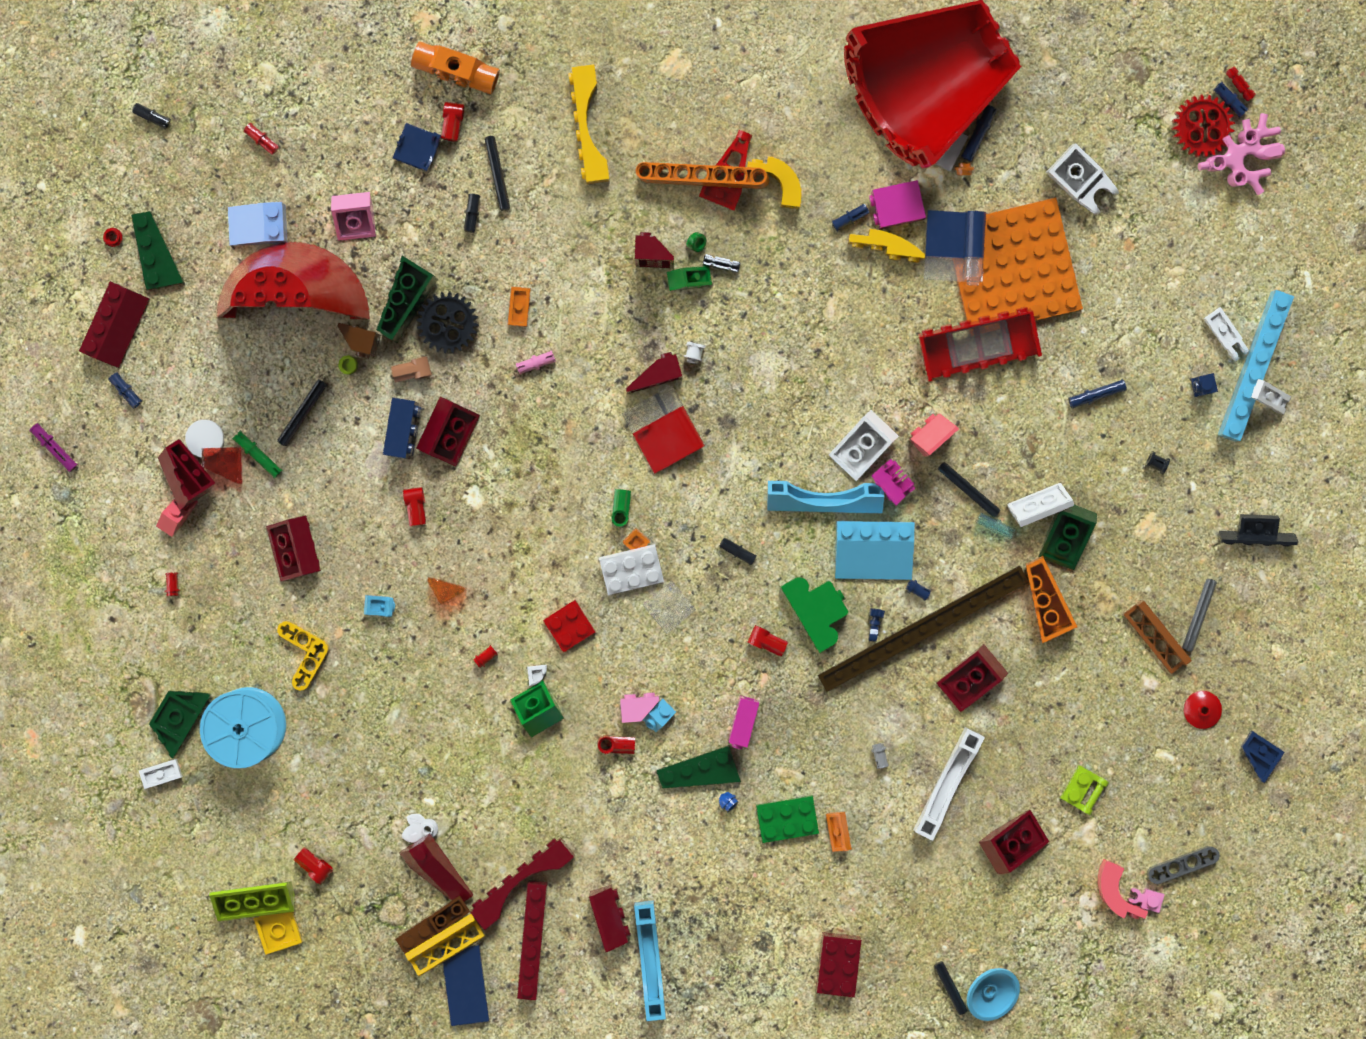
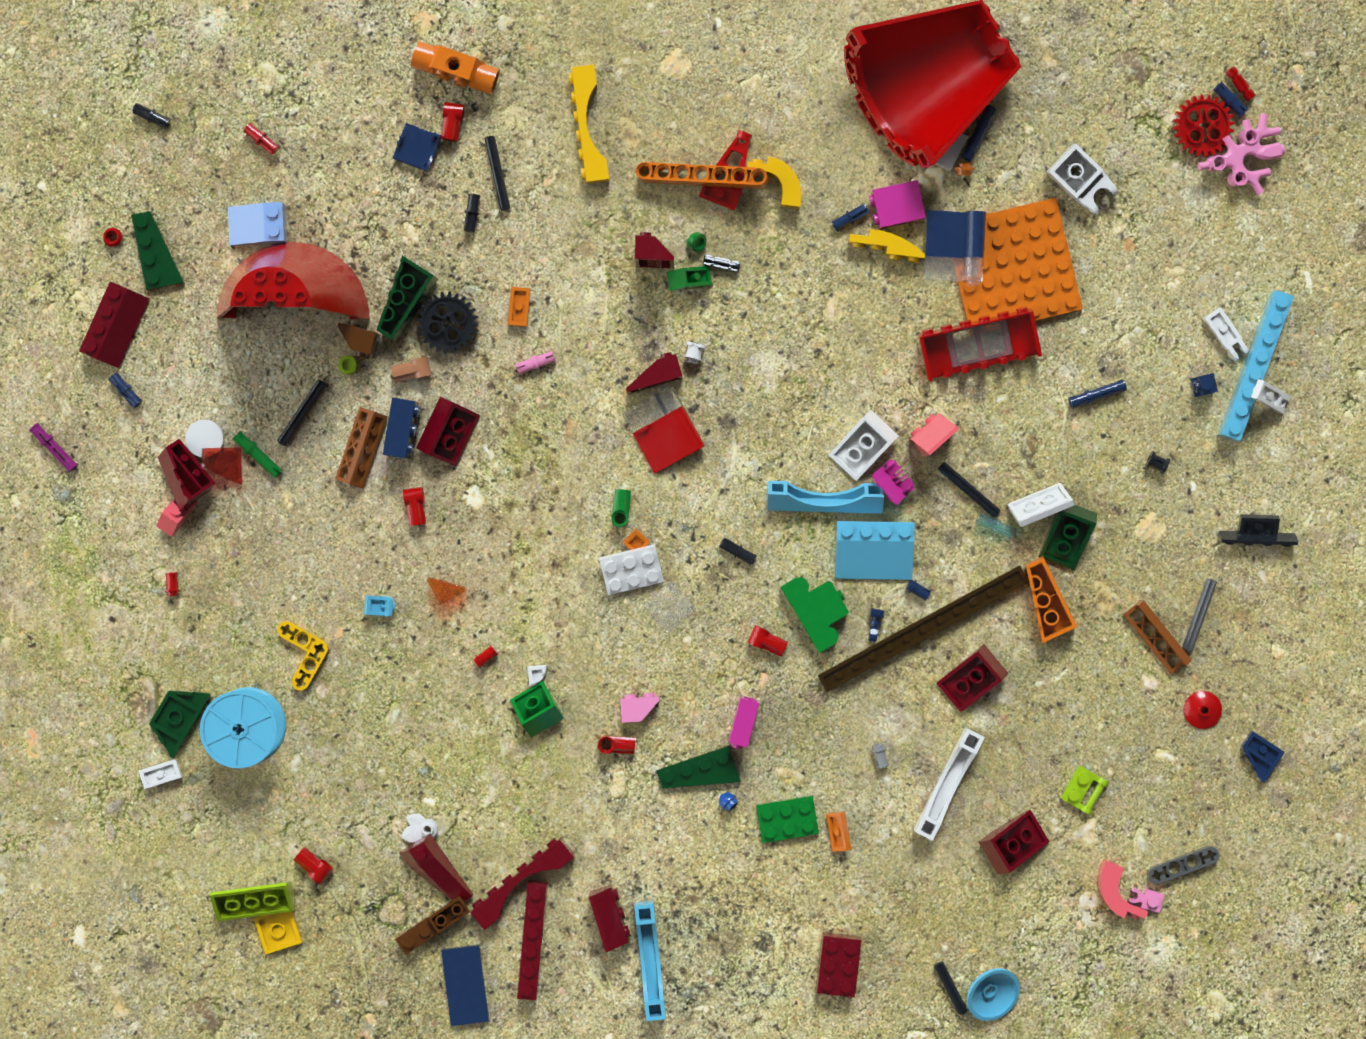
dark red slope [266,515,321,581] -> none
bright pink slope [331,192,376,241] -> none
yellow fence [405,914,486,977] -> none
red plate [543,600,596,652] -> none
medium azure bracket [643,699,676,732] -> none
none -> dark orange fence [335,407,388,489]

